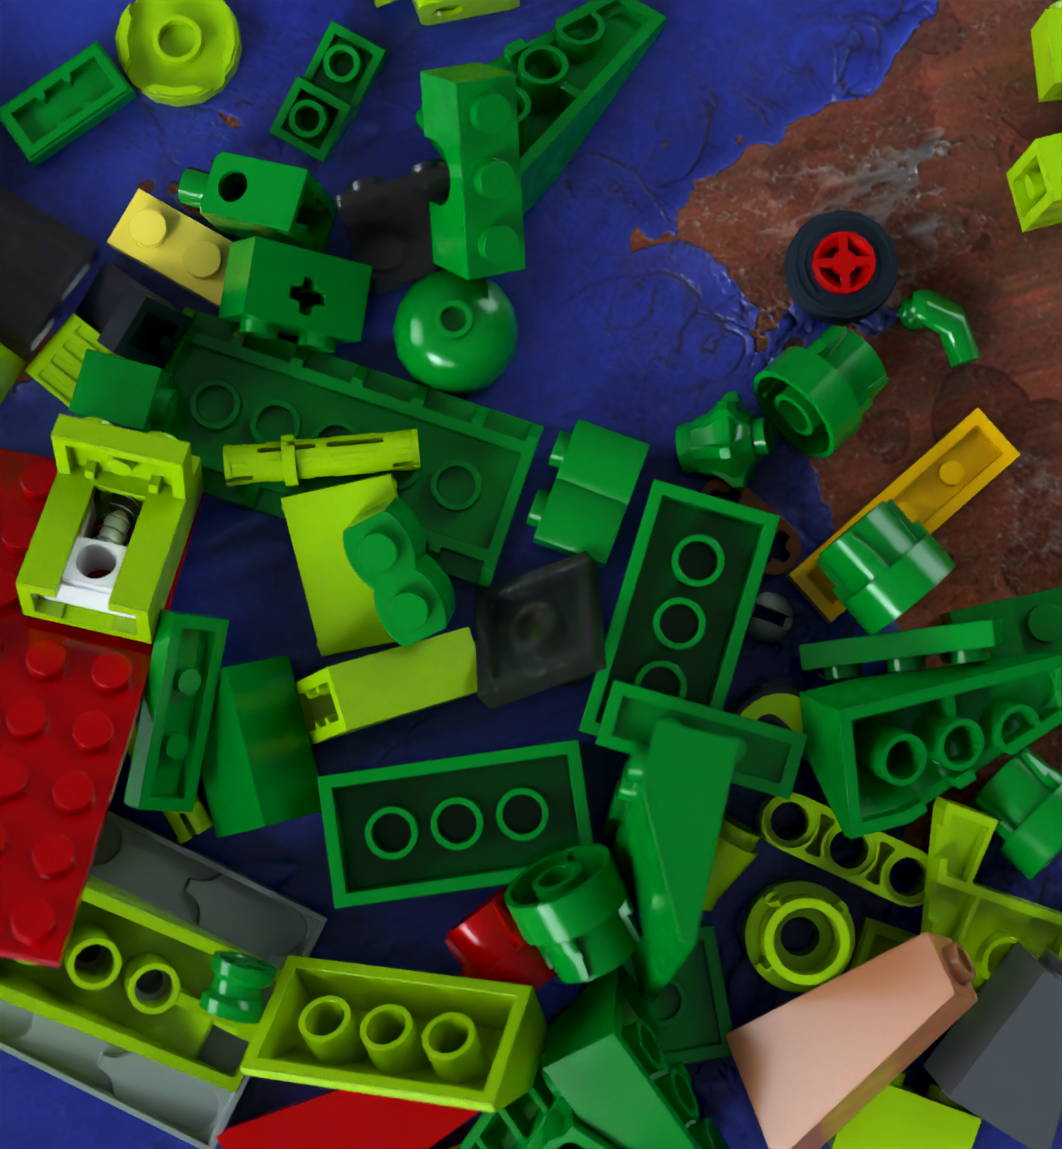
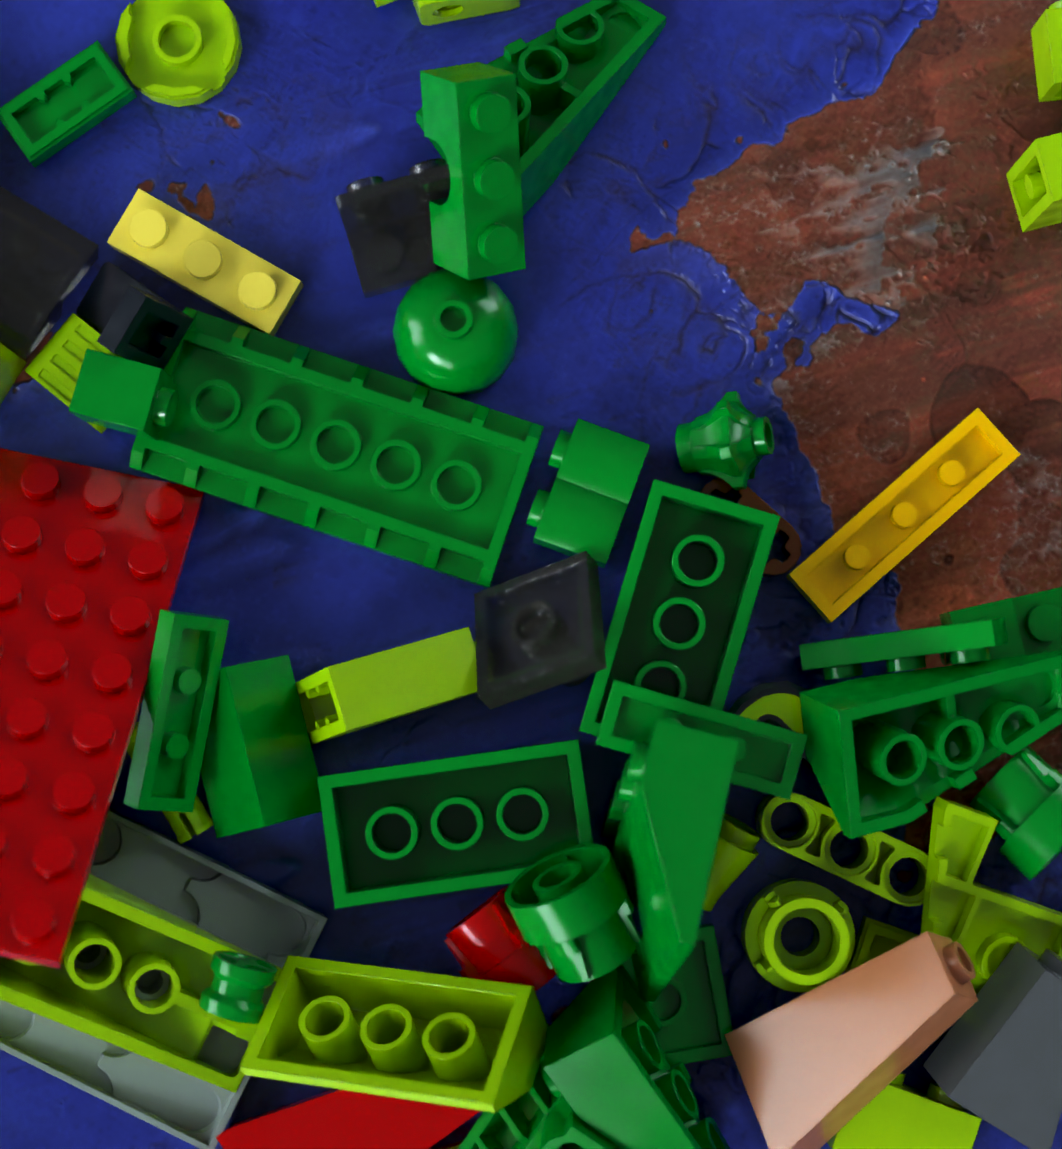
lime brick [15,414,204,644] -> none
green torso [178,152,339,254] -> none
green brick [218,236,372,353] -> none
lime pin [223,428,421,487] -> none
green slope [269,20,391,163] -> none
lime piece [281,472,399,657] -> none
green brick [343,497,456,647] -> none
light grey hinge [746,592,794,643] -> none
green piece [753,326,889,458] -> none
black wheel [783,210,898,325] -> none
green piece [815,499,956,636] -> none
green arm [897,289,981,368] -> none

